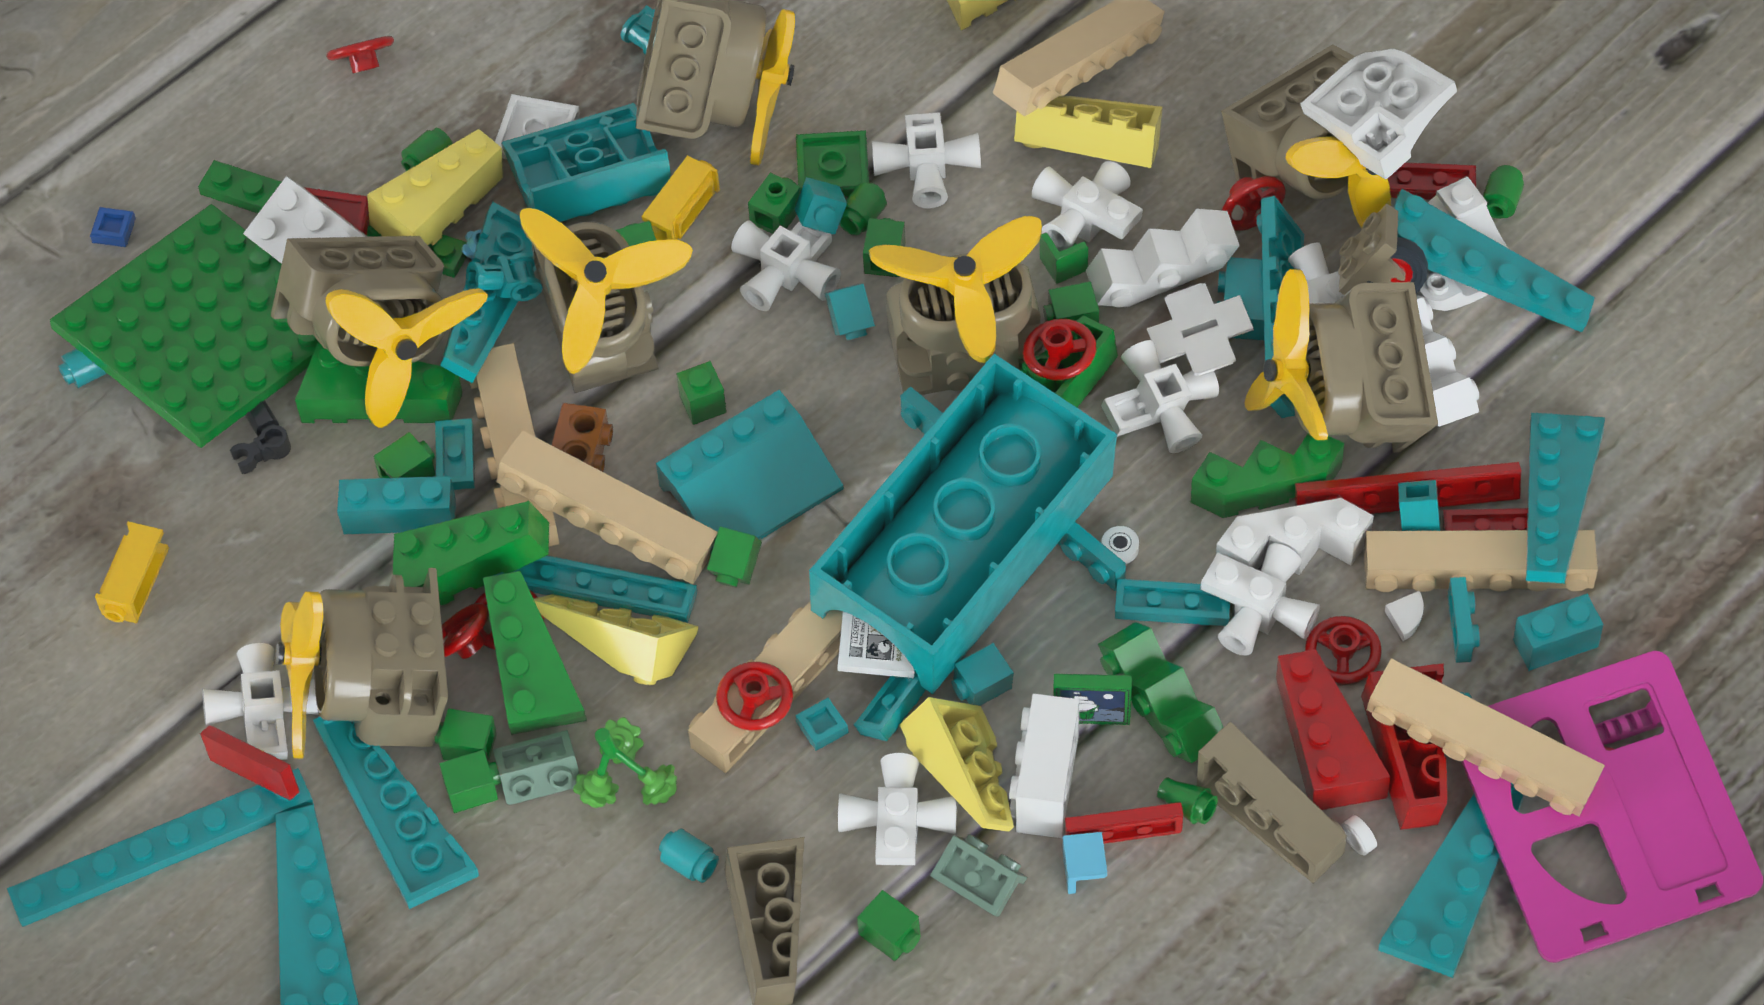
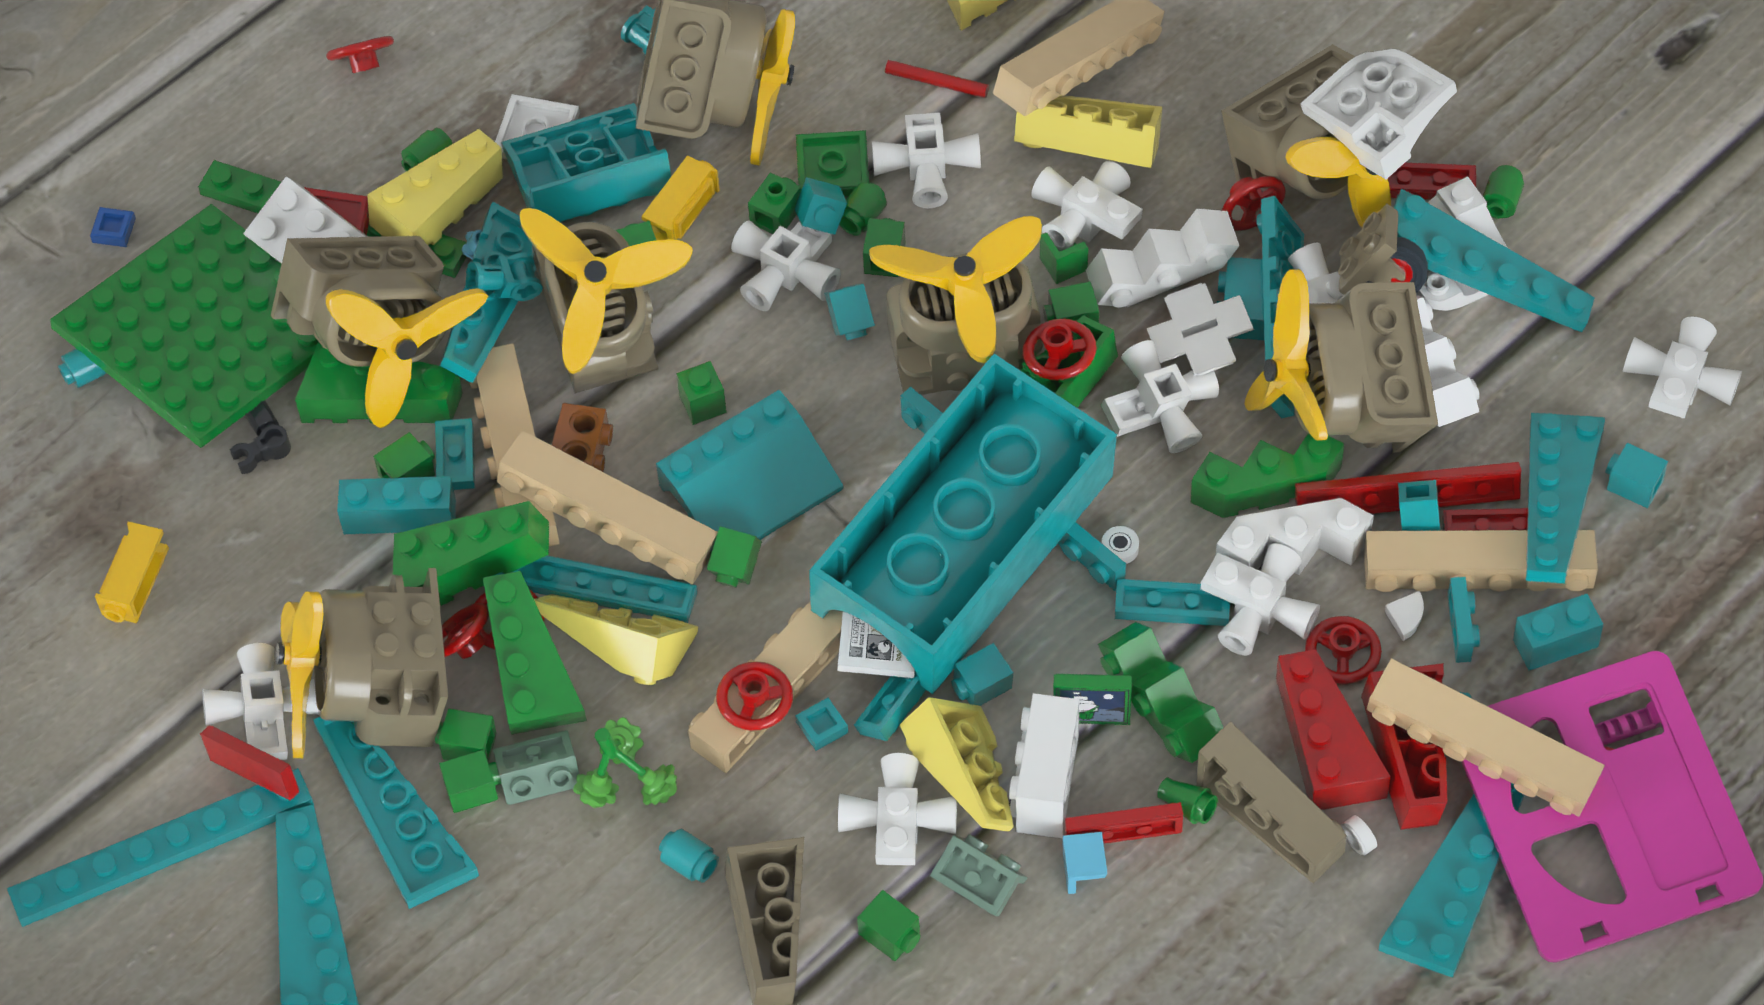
none -> red bar [885,60,989,98]
none -> teal brick [1605,443,1668,508]
none -> white brick [1623,317,1742,418]

